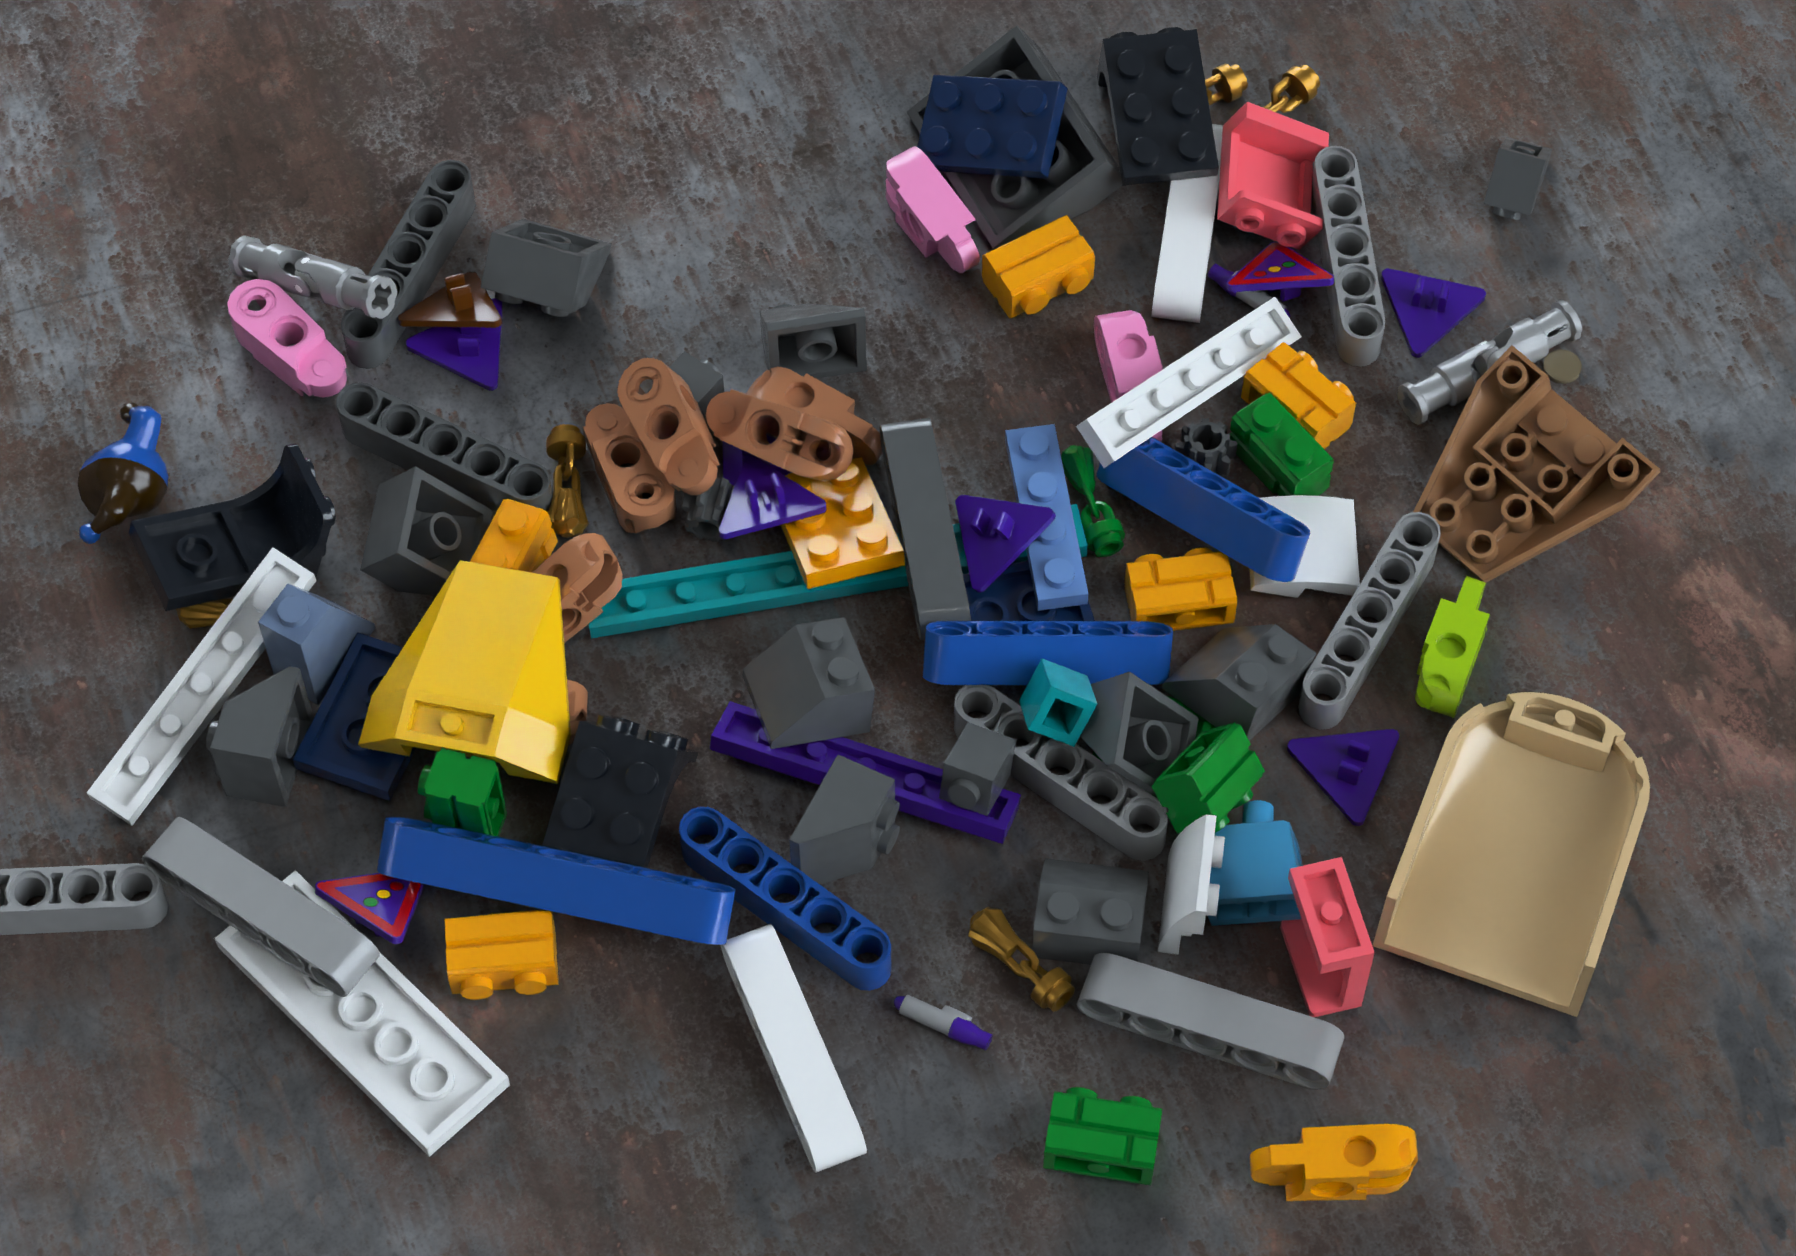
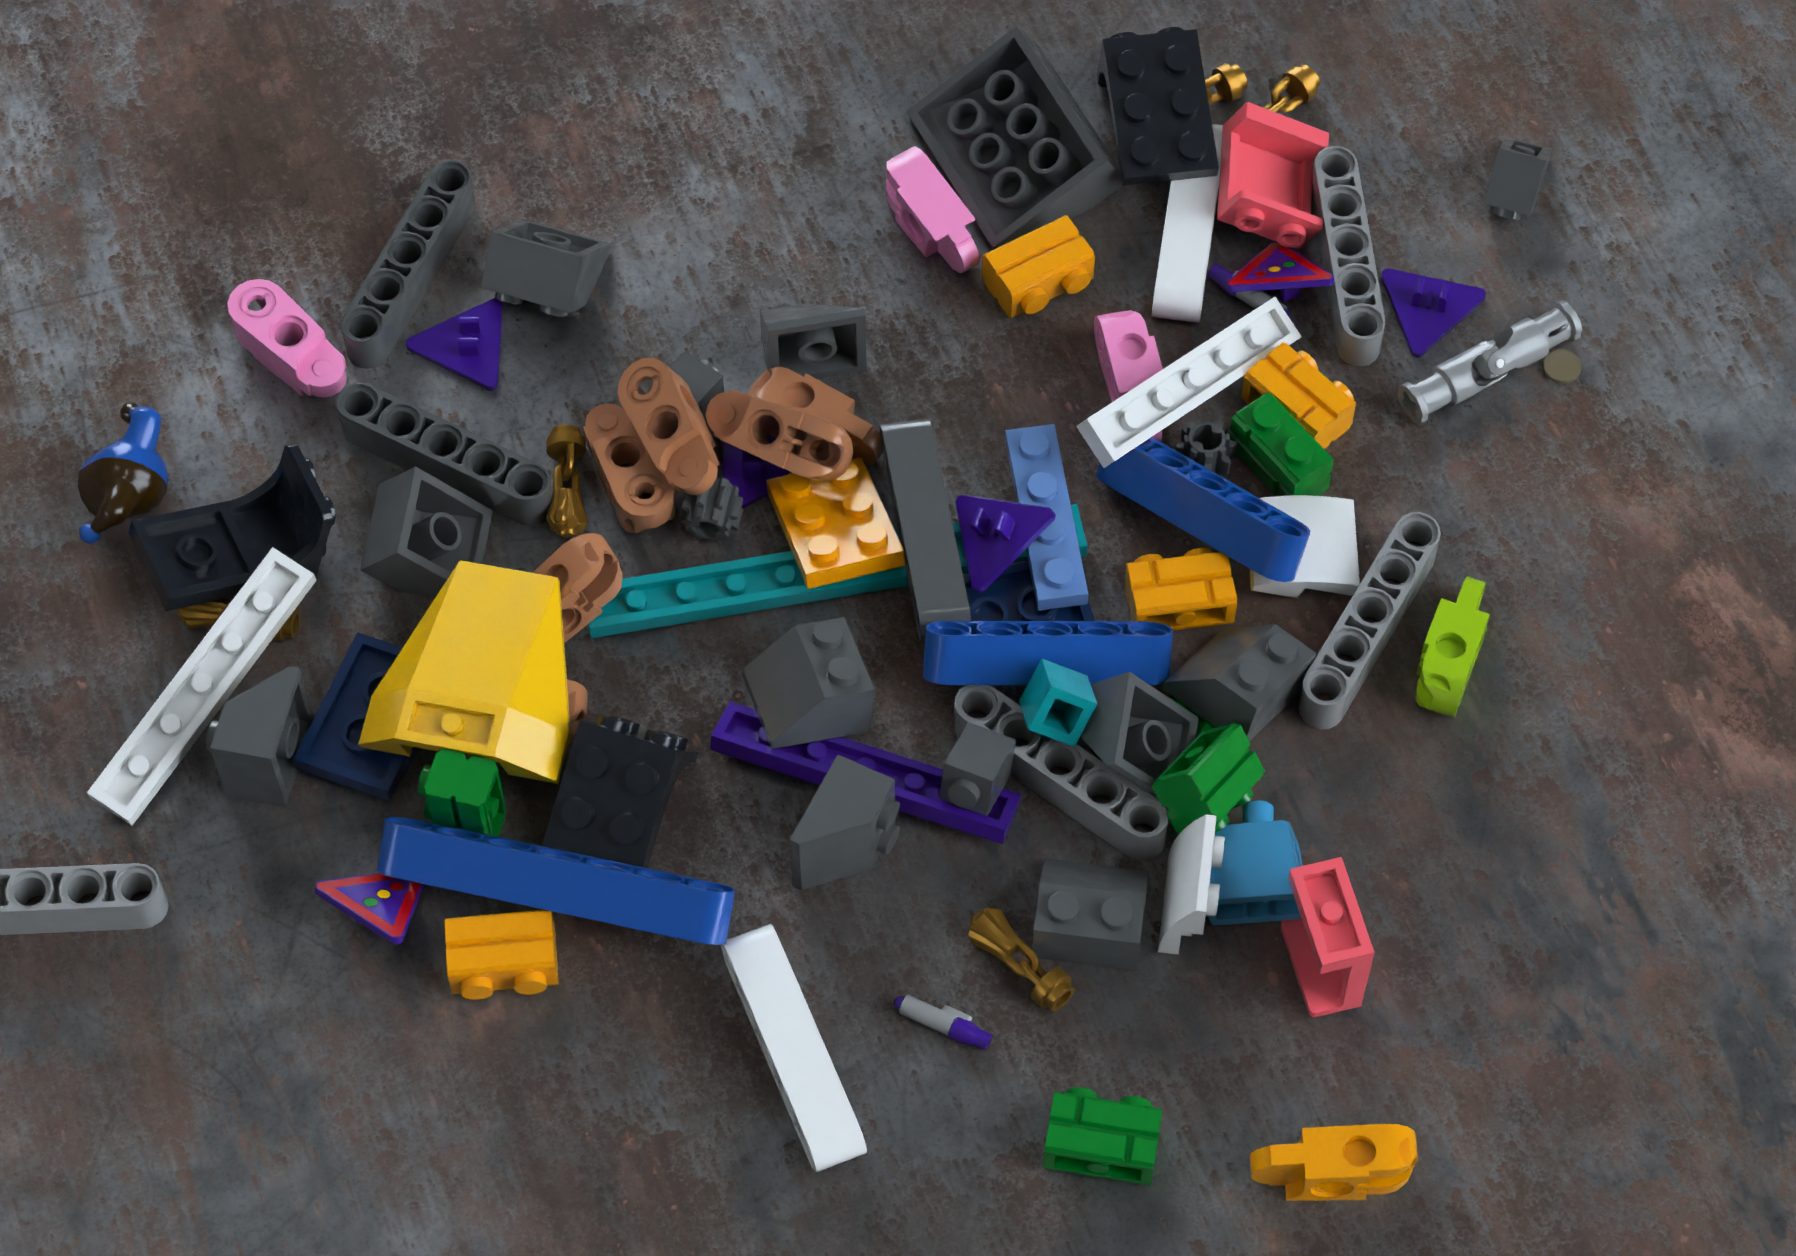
light grey beam [142,817,380,997] -> none
white plate [215,870,510,1157] -> none
light grey piece [228,235,397,319] -> none
sand blue slope [258,583,375,705] -> none
reddish brown piece [398,272,502,328] -> none
light orange brick [470,499,558,573] -> none
blue beam [679,806,891,991] -> none
dark purple piece [719,457,827,539] -> none
dark blue plate [917,75,1068,178] -> none
green piece [1061,445,1125,557] -> none
light grey beam [1077,953,1345,1089] -> none
dark purple piece [1287,729,1400,826] -> none
tan windscreen [1372,692,1650,1017] -> none
medium nougat wedge [1413,345,1660,583] -> none

